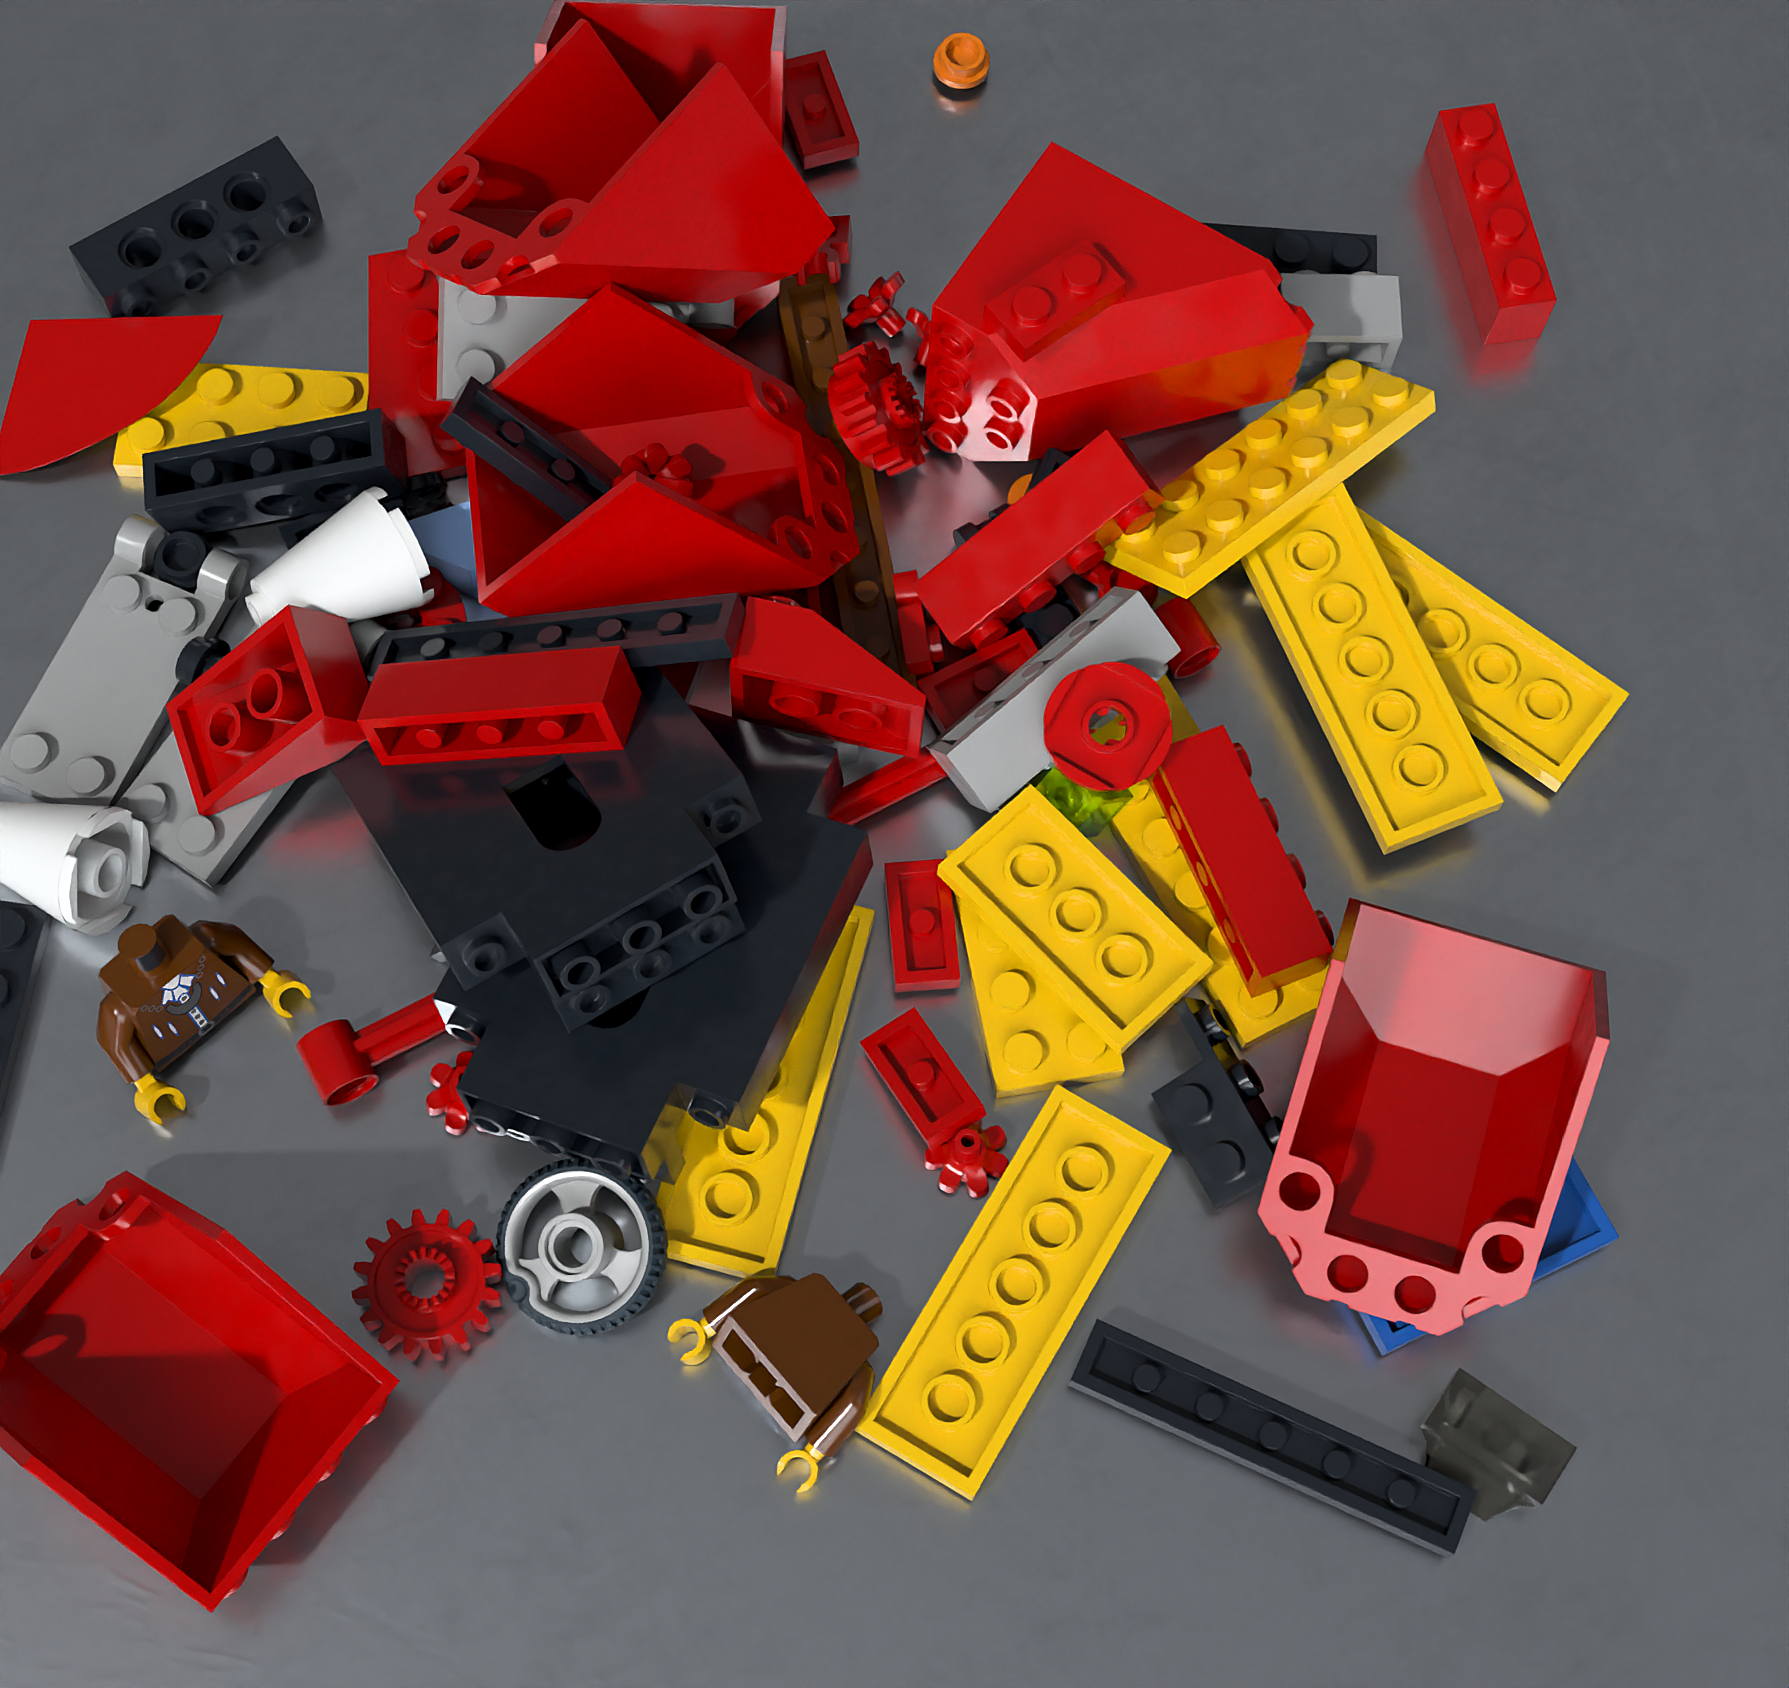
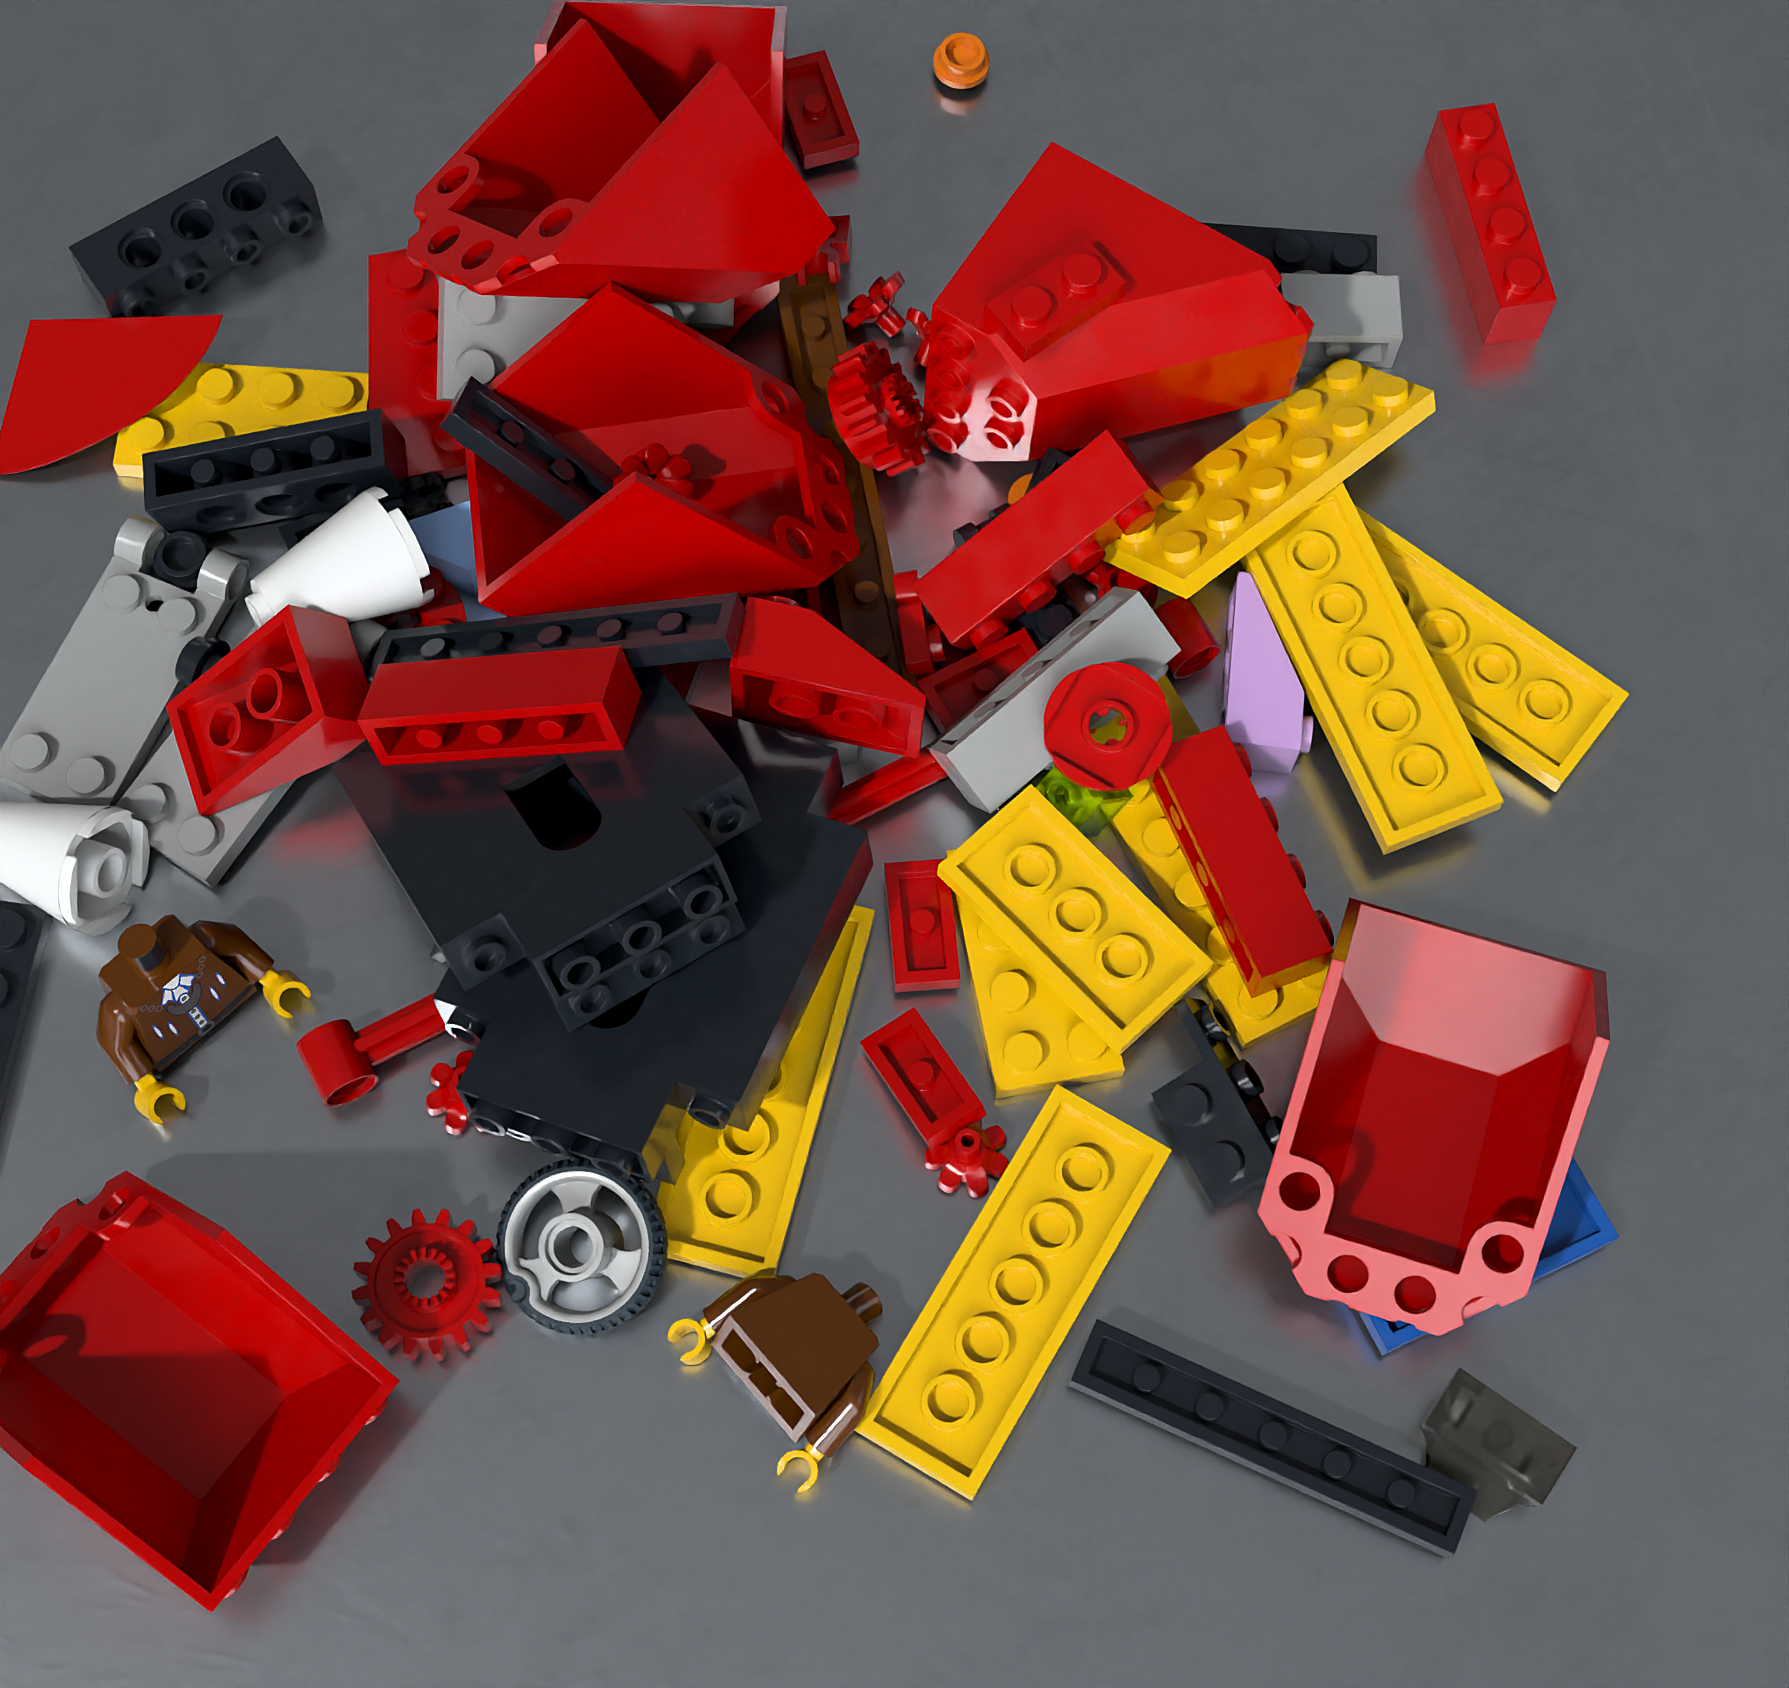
none -> lavender slope [1219,572,1313,774]

